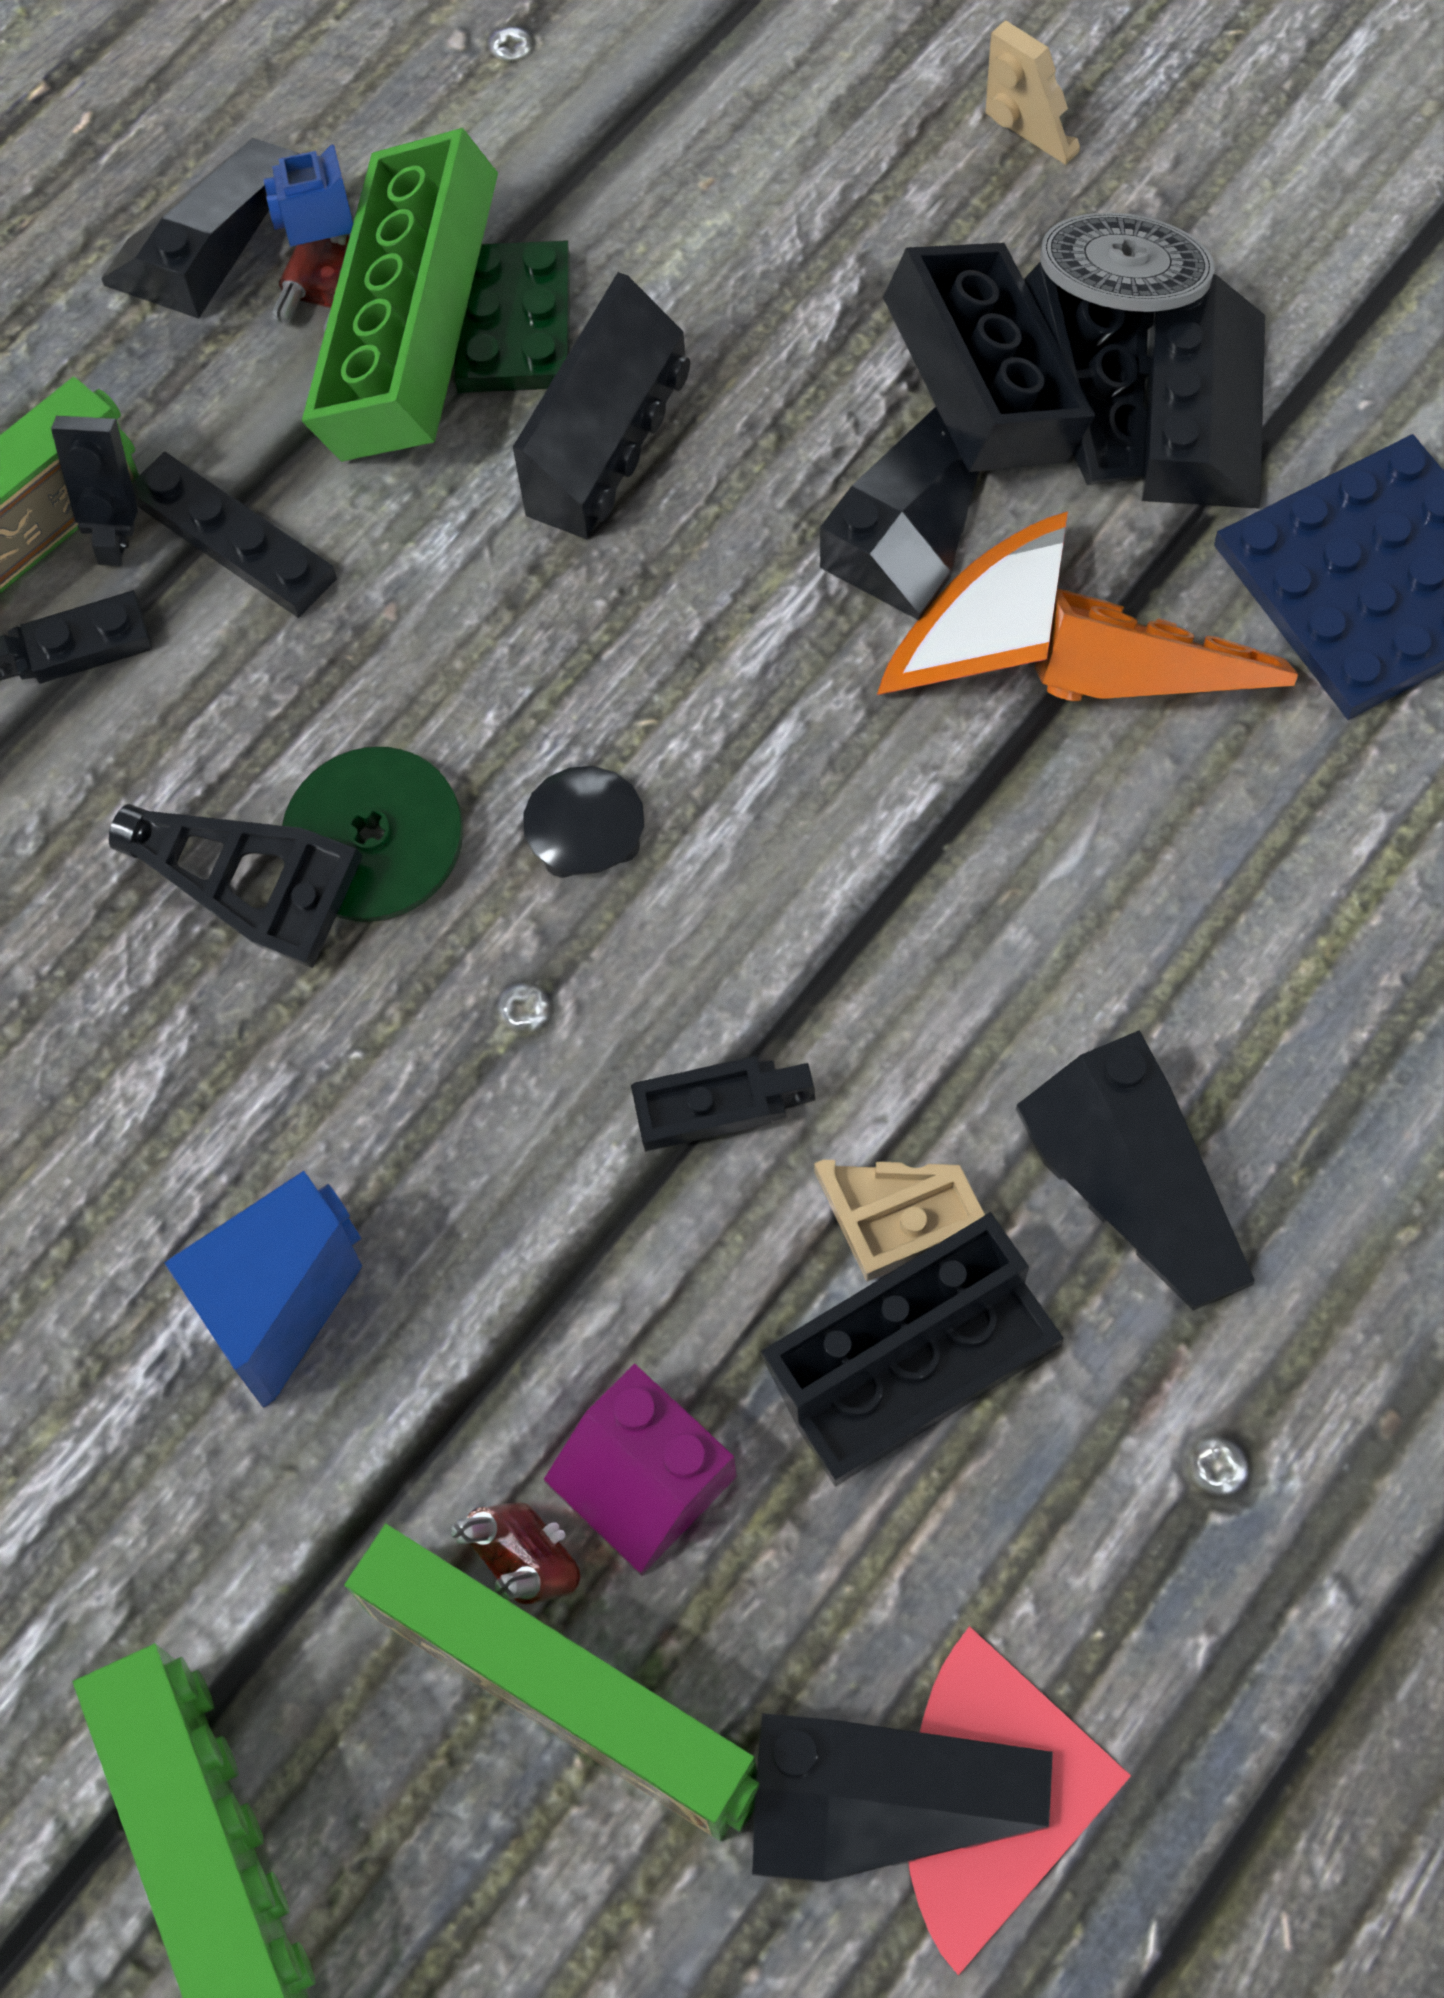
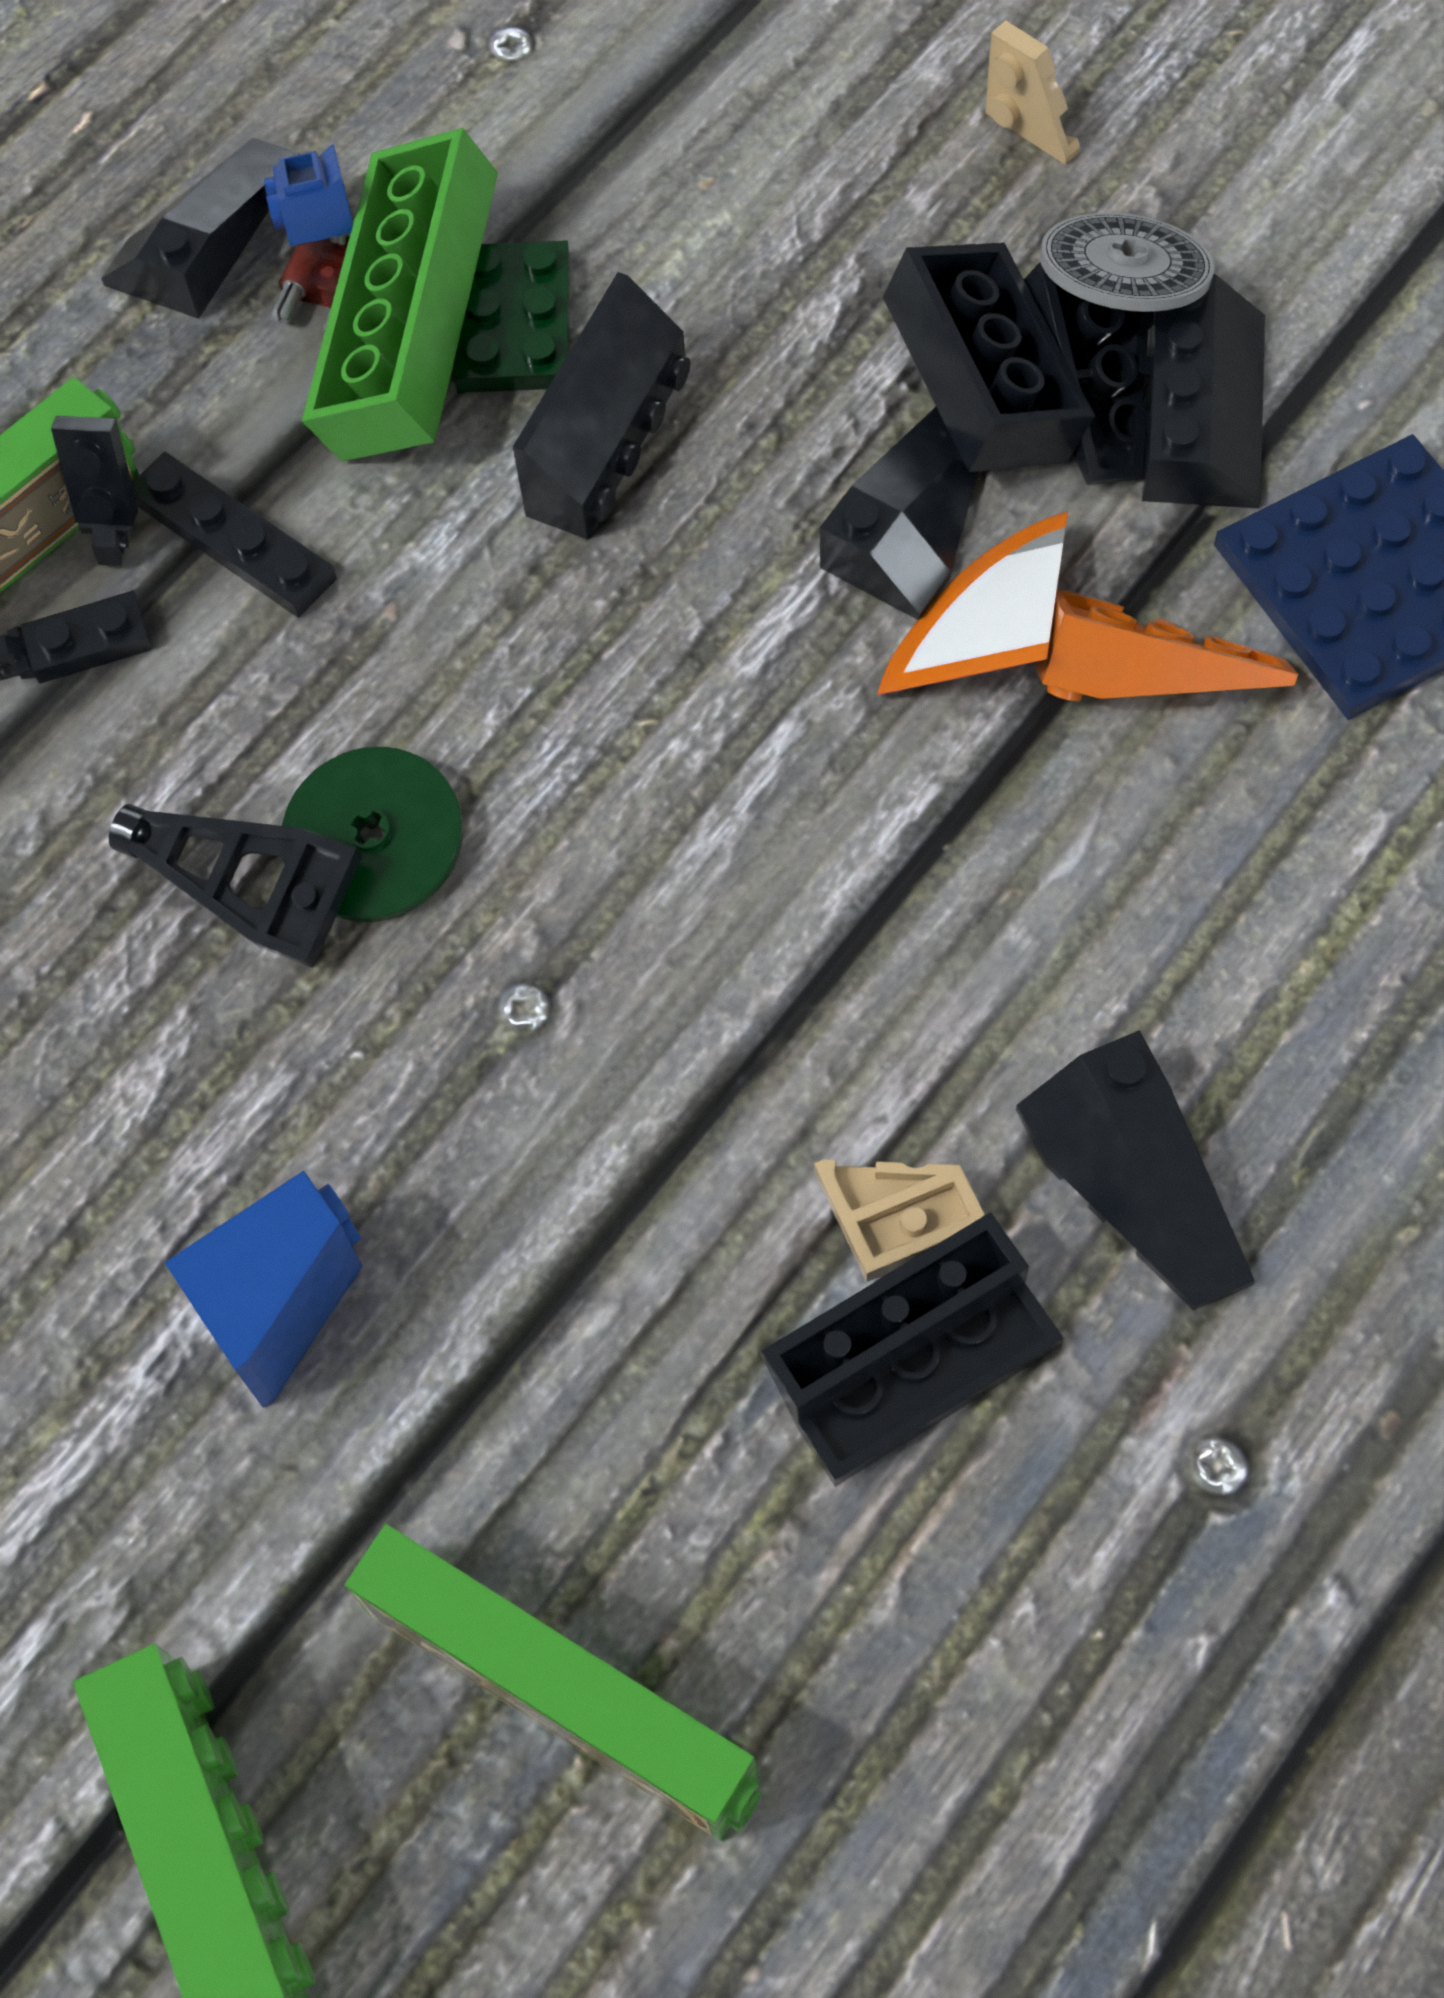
clear red piece [451,1502,581,1605] -> none
black dish [523,766,644,878] -> none
magenta slope [543,1363,737,1576] -> none
black hinge [631,1056,816,1152] -> none
black wedge [752,1713,1053,1883] -> none
coral sticker [908,1626,1131,1975] -> none

